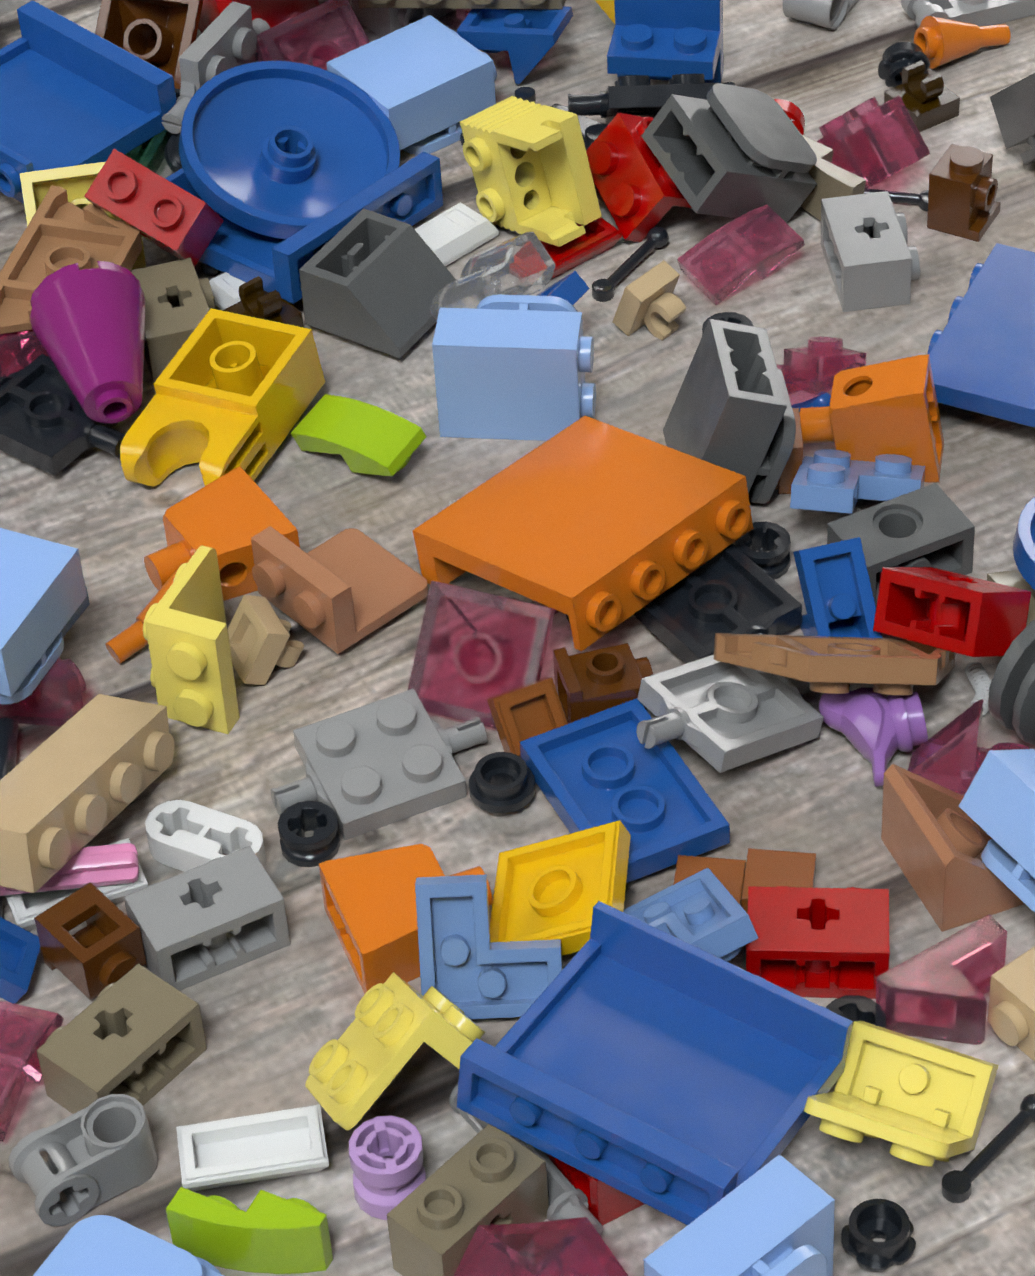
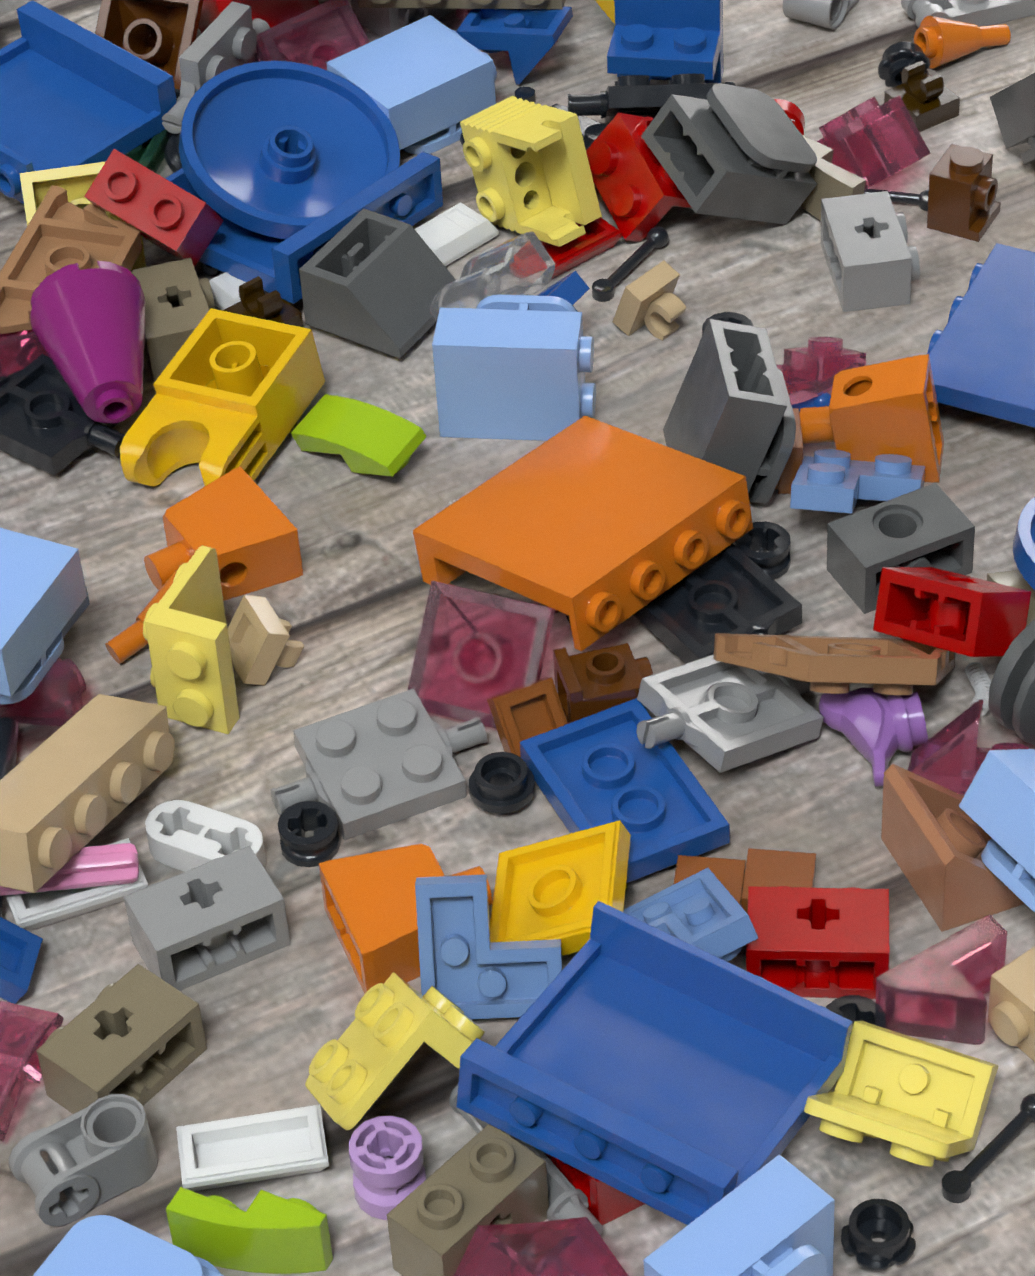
reddish brown brick [34,882,146,1000] -> none
nougat bracket [251,526,428,654] -> none
clear pink slope [677,205,805,306] -> none
blue slope [793,537,883,638] -> none

